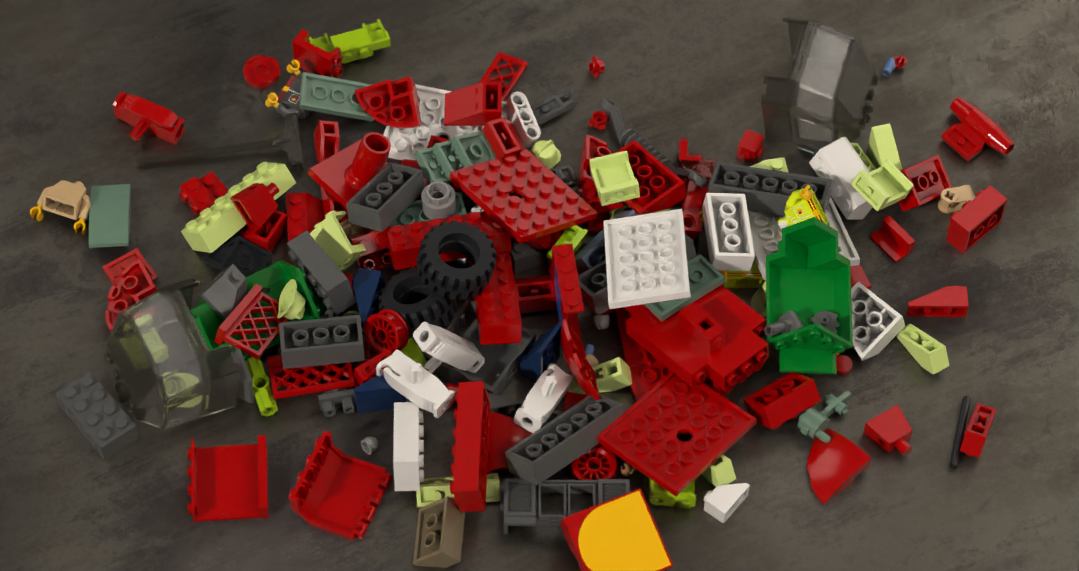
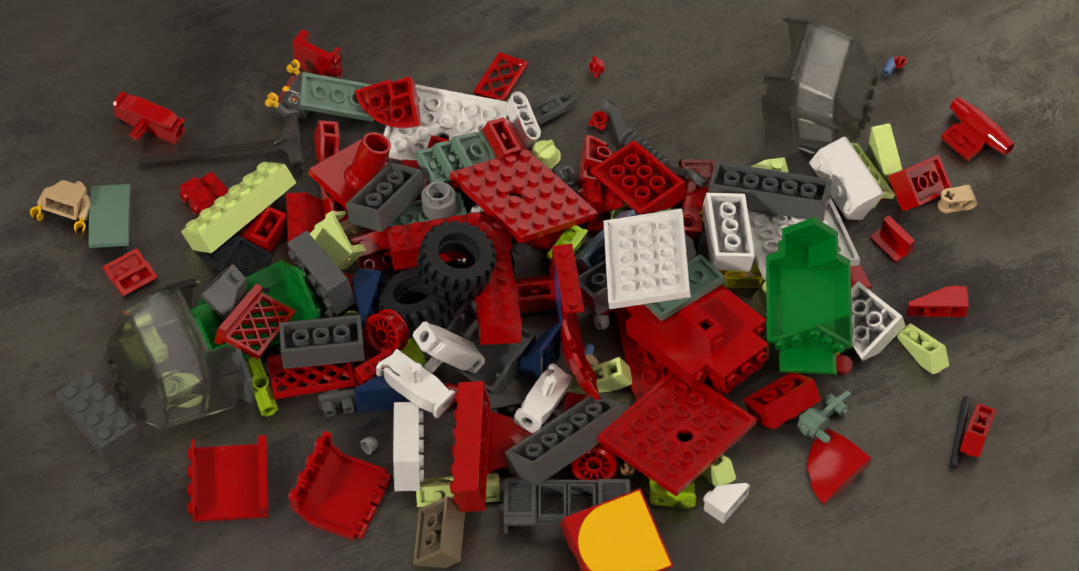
red brick [105,259,170,332] -> none
red torso [230,183,279,229] -> none
red tile [243,55,281,88] -> none
yellowish green piece [277,279,306,320] -> none
lime bracket [309,19,391,64] -> none
red slope [444,82,502,126] -> none
yellowish green panel [589,151,640,206] -> none
red panel [678,136,702,161] -> none
red brick [736,129,764,164] -> none
dark grey pin [764,310,804,337] -> none
neon yellow torso [778,185,834,230] -> none
dark grey piece [810,311,840,334] -> none
yellowish green panel [851,159,913,211] -> none
red torso [864,405,912,456] -> none
red brick [946,185,1008,254] -> none

